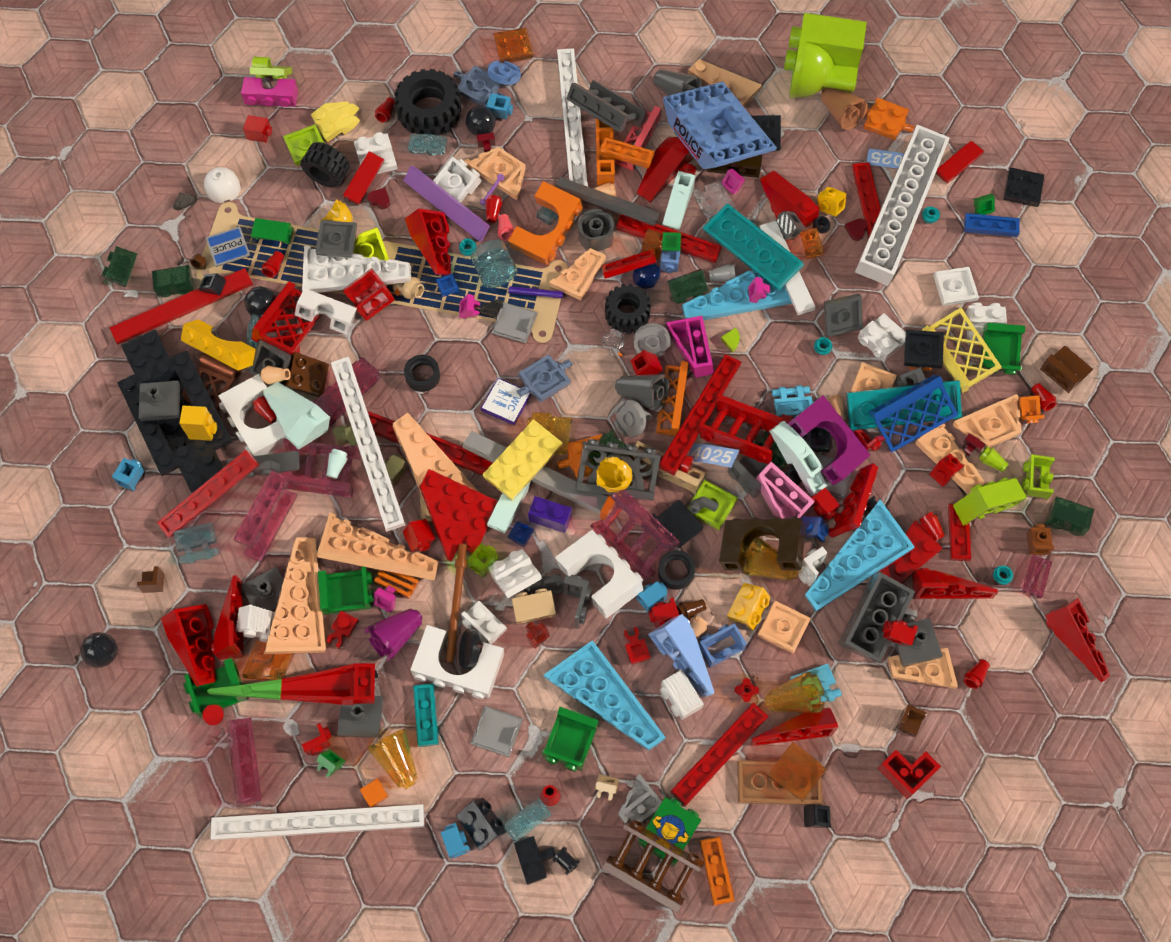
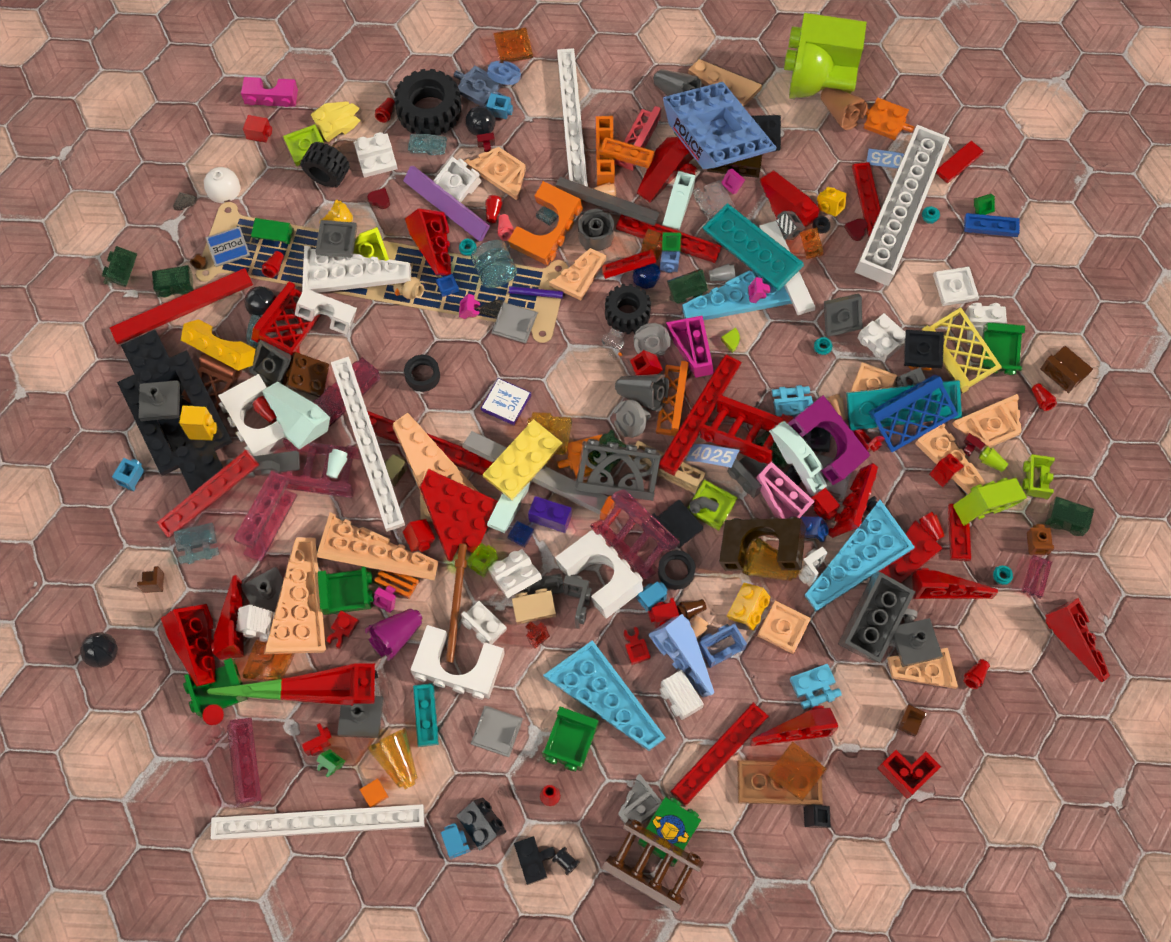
black slope [199,273,226,295] -> none
lime plate [250,56,292,79] -> none
light nougat cone [261,366,290,385] -> none
olive bracket [333,422,357,446] -> none
red tile [343,151,385,205] -> none
red slope [343,268,395,321] -> none
black tile [459,629,480,670] -> none
medium lavender hinge [480,174,505,206] -> none
clear light blue slope [503,798,552,843] -> none
sand blue plate [517,354,572,403] -> none
dark grey fence [566,80,647,132] -> none
tan tile [595,774,619,801] -> none
yellow hair [596,456,633,492] -> none
red tile [680,455,694,474] -> none
orange tile [699,836,735,906] -> none
red plate [734,678,759,702] -> none
clear yellow cone [765,671,825,713] -> none
red brick [882,619,918,646] -> none
black plate [1003,167,1044,207] -> none
orange bracket [1018,395,1044,423] -> none

